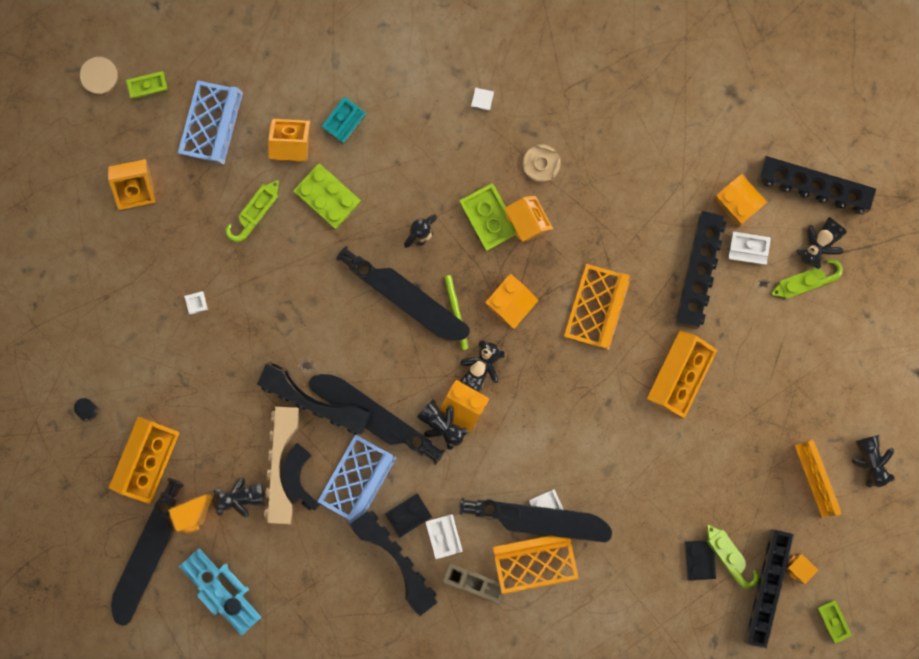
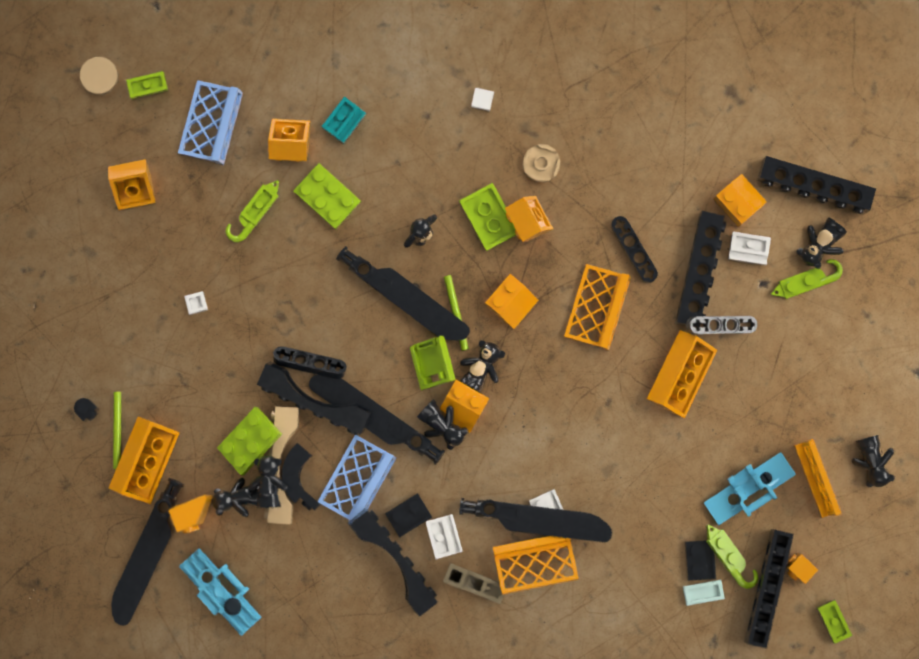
none -> lime bar [113,392,121,469]
none -> lime plate [217,407,282,475]
none -> black piece [248,456,288,508]
none -> black beam [273,346,347,379]
none -> lime container [410,336,456,390]
none -> black beam [611,216,658,283]
none -> light aqua tile [682,580,725,606]
none -> beam [686,316,758,334]
none -> medium azure piece [704,452,796,525]

